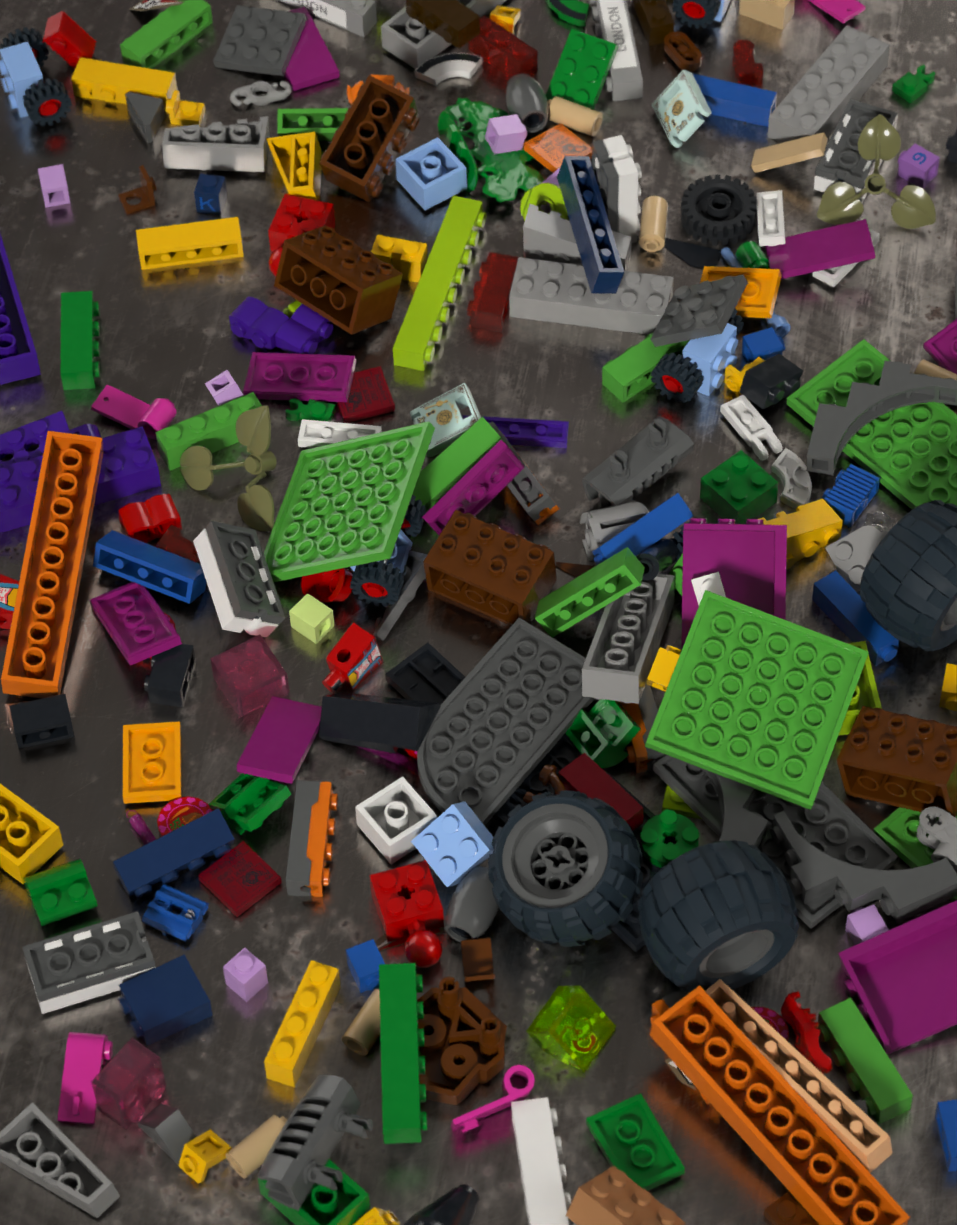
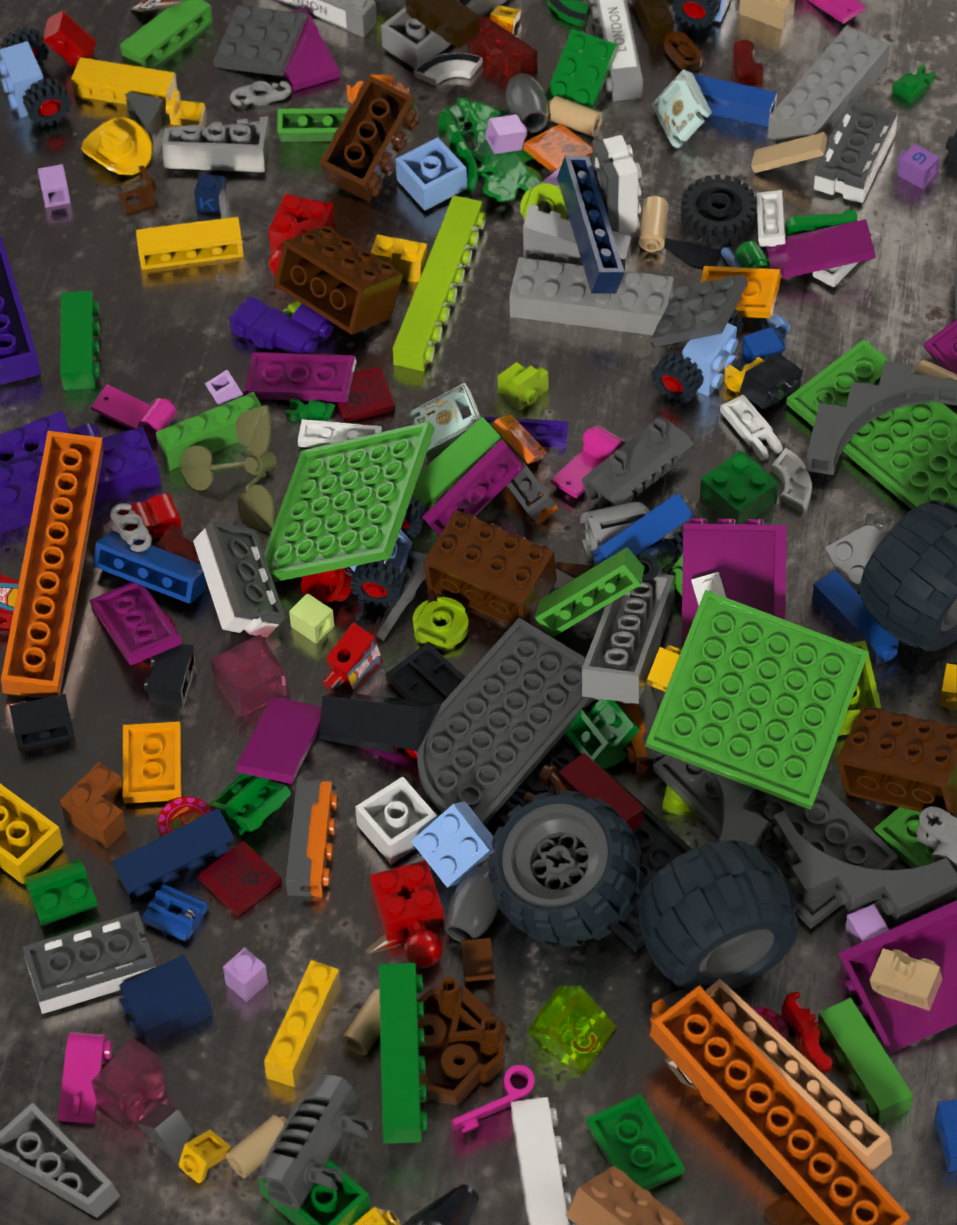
magenta piece [126,810,156,845] -> none
yellow wedge [266,132,322,201] -> none
blue brick [346,939,385,993] -> none
clear red brick [467,252,519,332] -> none
bright green brick [602,333,690,403] -> none
green plate [640,810,700,868] -> none
yellow wedge [759,499,843,570] -> none
olive plant [816,114,936,229] -> none
blue brick [822,464,880,528] -> none
none -> dark orange brick [60,762,127,849]
none -> yellow hat [81,117,153,175]
none -> light grey piece [110,503,152,552]
none -> lime plate [413,597,469,651]
none -> orange tile [491,415,548,464]
none -> lime brick [497,362,549,411]
none -> dark pink door [550,425,626,498]
none -> green plate [785,209,858,237]
none -> tan brick [870,949,942,1011]

